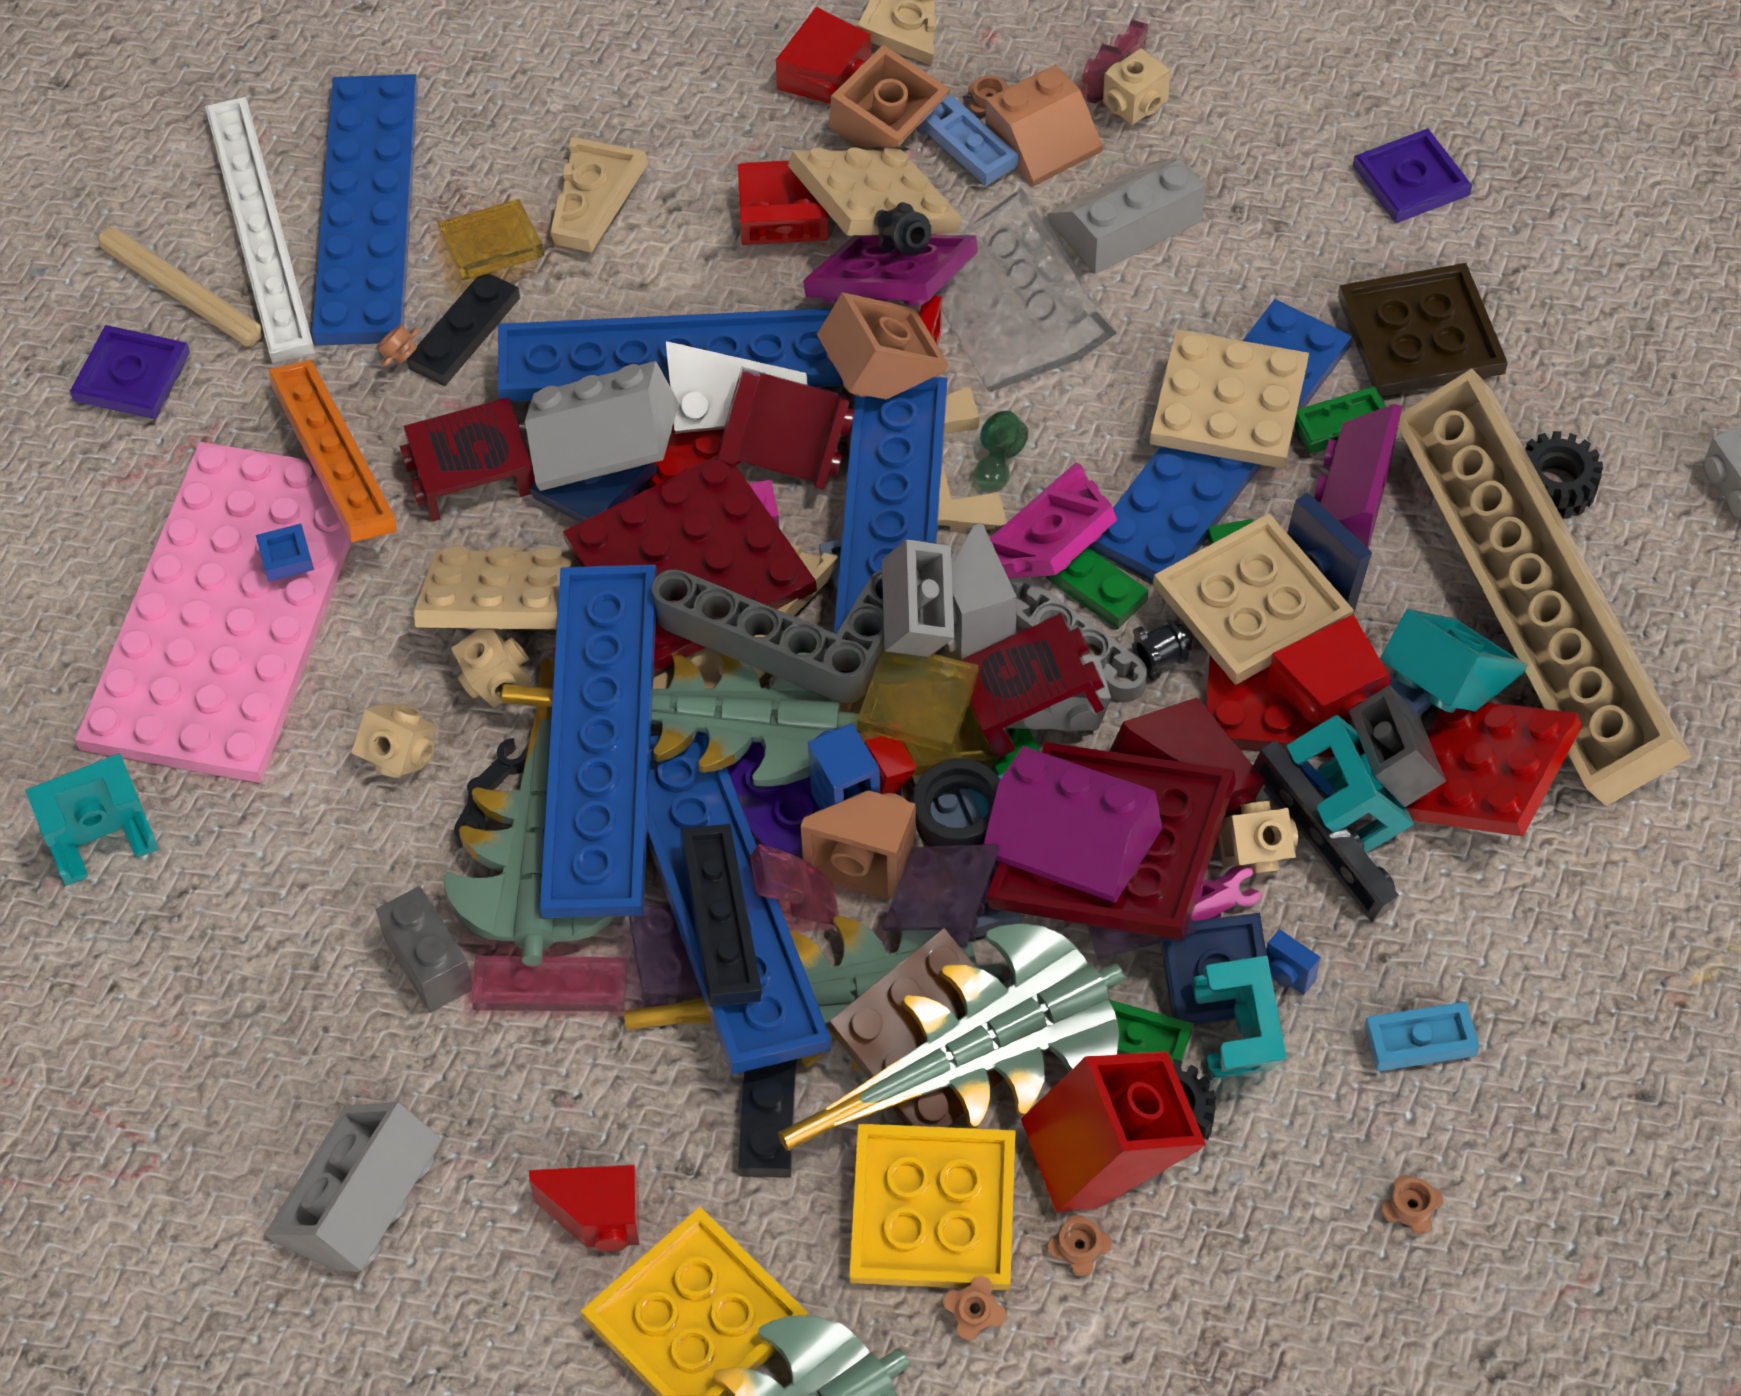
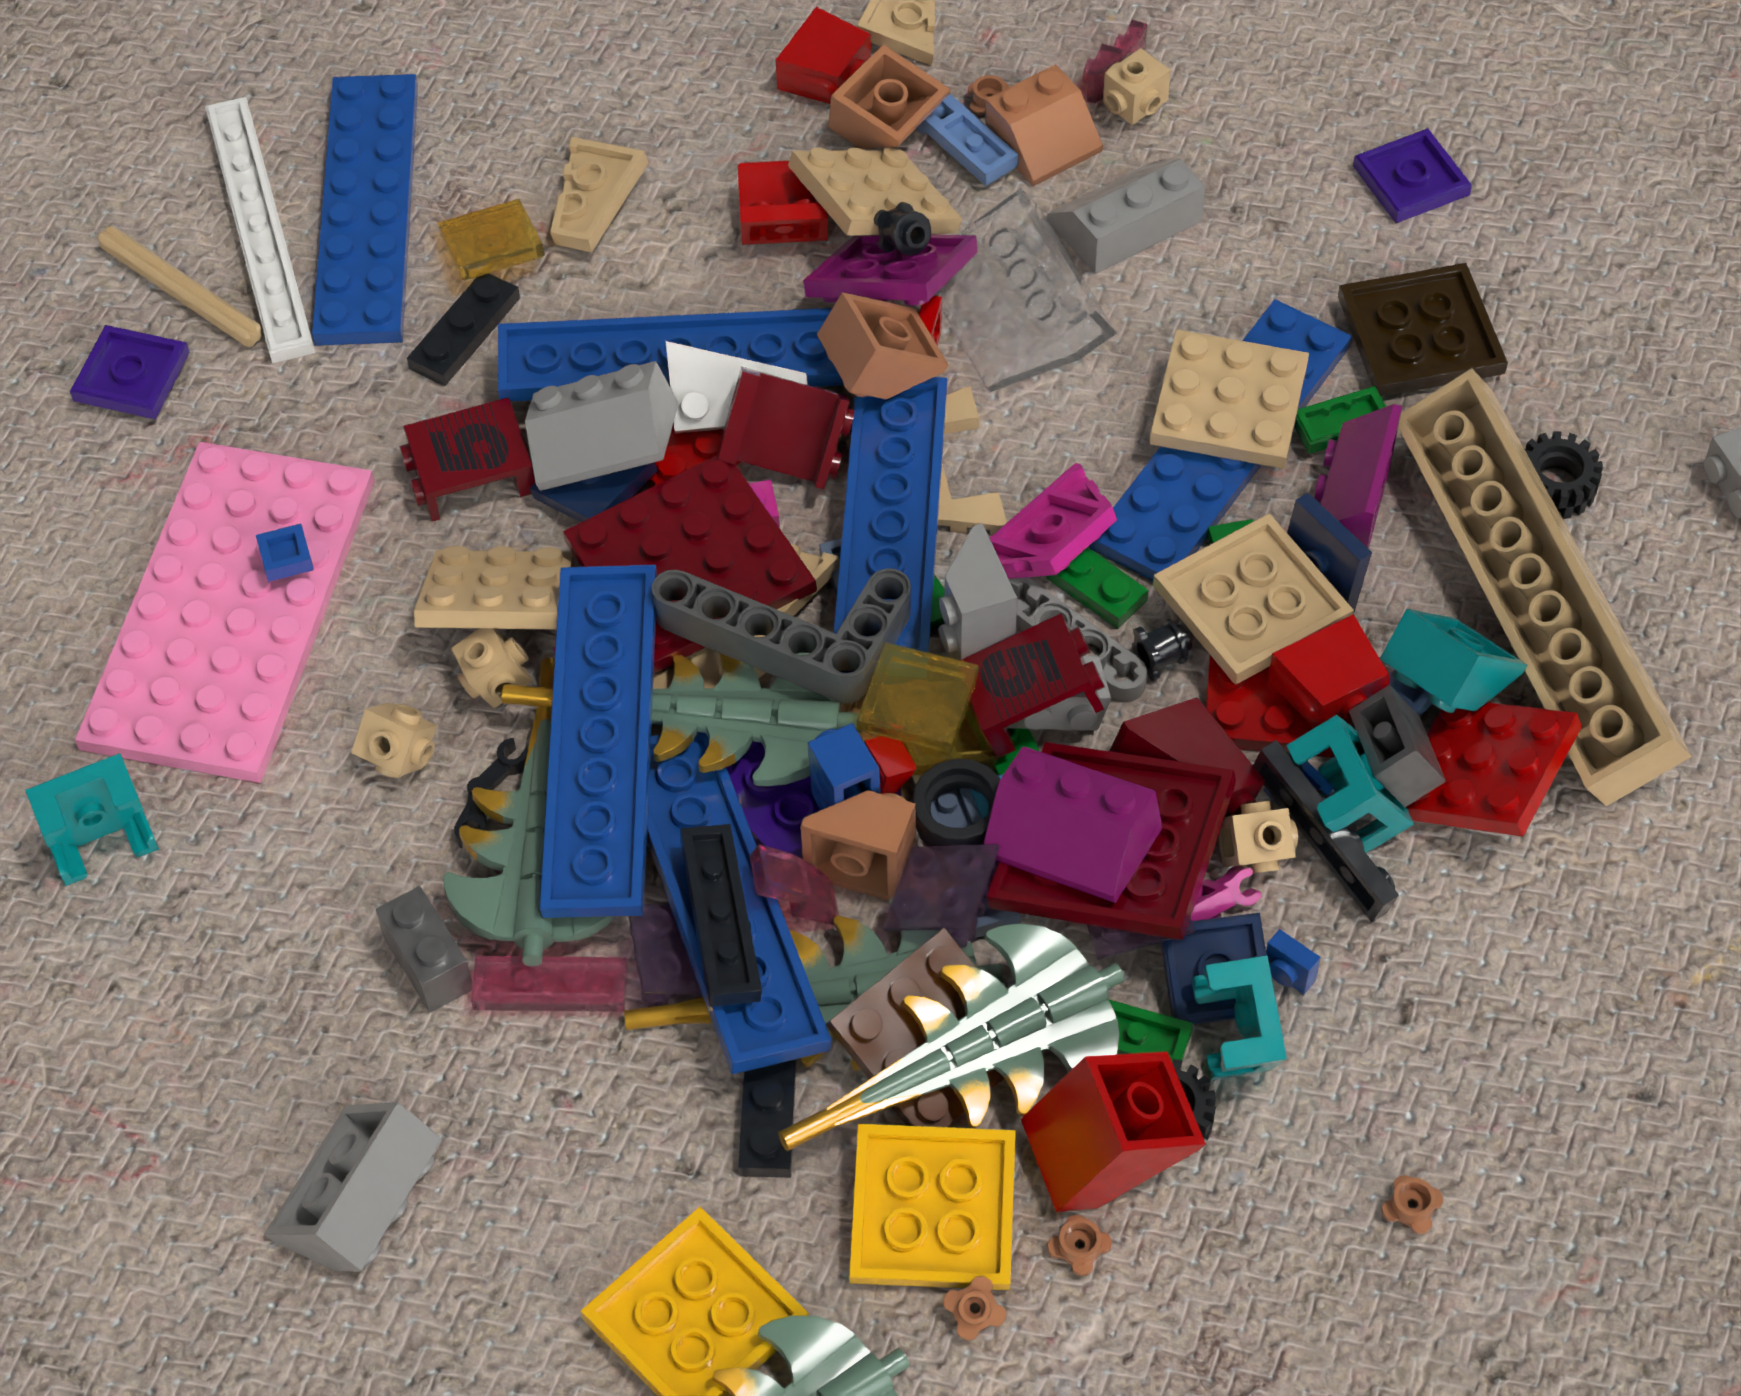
orange plate [269,360,396,543] -> none
nougat plate [376,324,420,368] -> none
red slope [529,1165,639,1252] -> none
light grey brick [882,539,954,657] -> none
clear green plate [974,411,1028,492] -> none
dark azure plate [1364,1002,1480,1072] -> none

